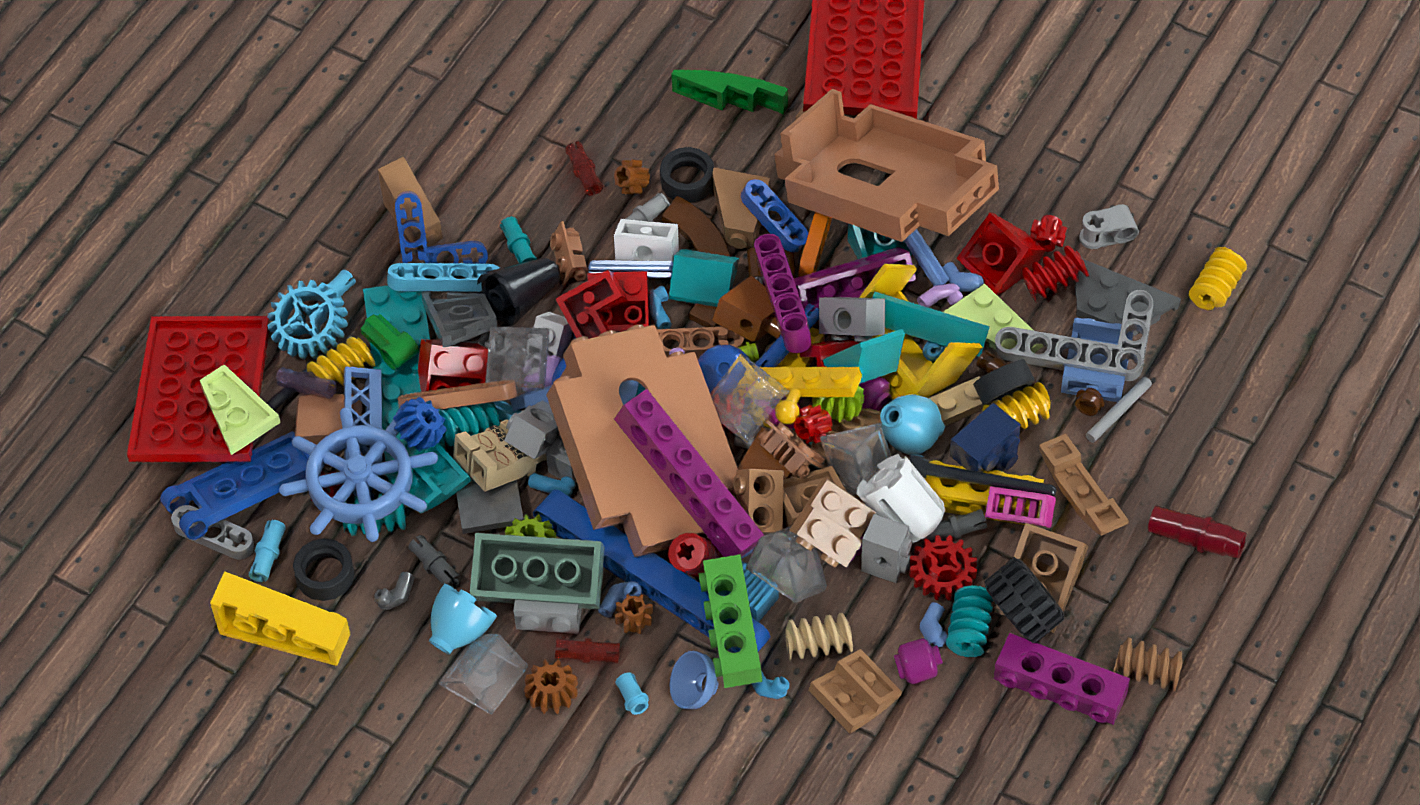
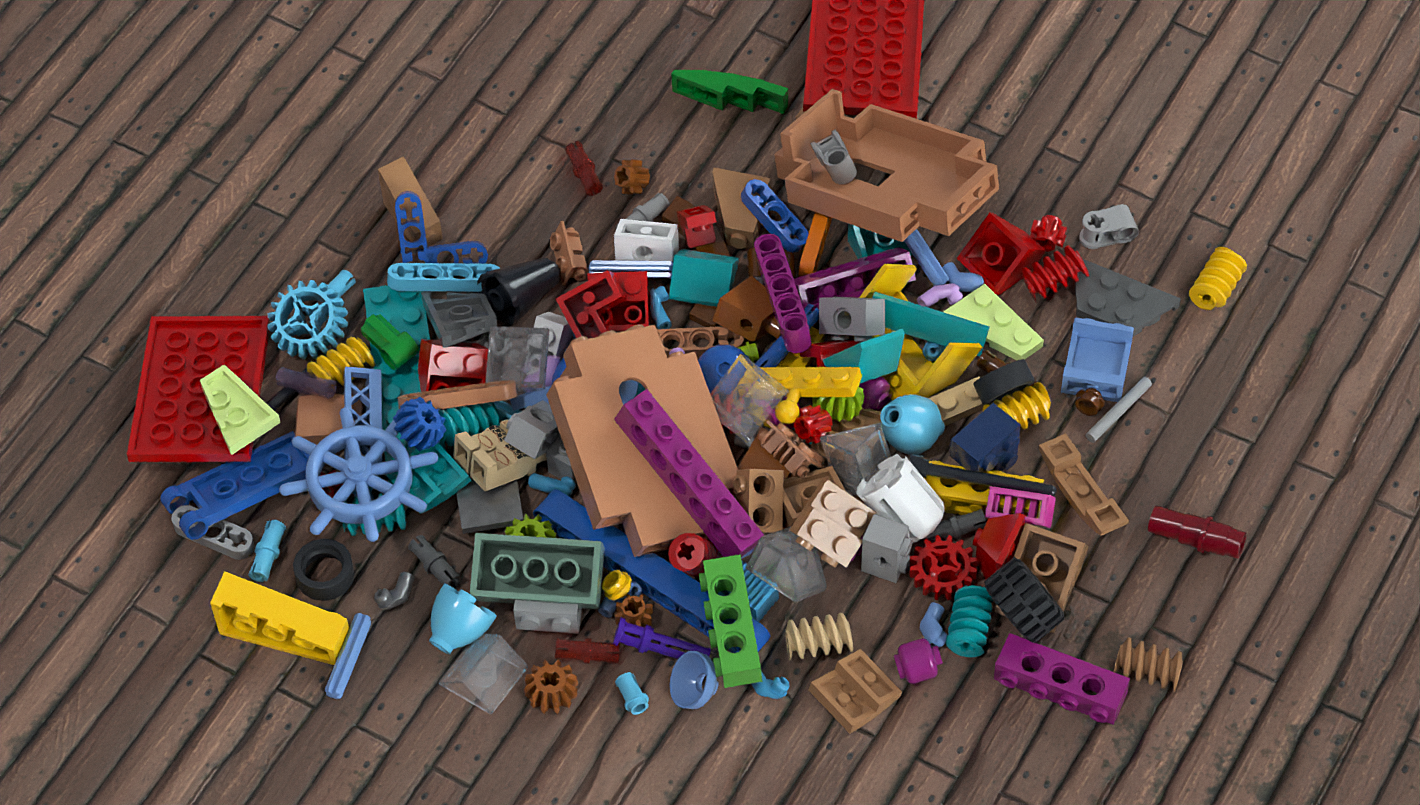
teal pin [500,216,537,264] -> none
black tyre [660,147,714,203] -> none
light grey beam [995,290,1153,381] -> none
none -> medium blue axle [325,613,371,699]
none -> yellow plate [602,570,632,600]
none -> dark purple pin [612,617,711,659]
none -> red slope [676,205,717,248]
none -> light grey piece [810,129,857,184]
none -> red slope [973,513,1026,580]

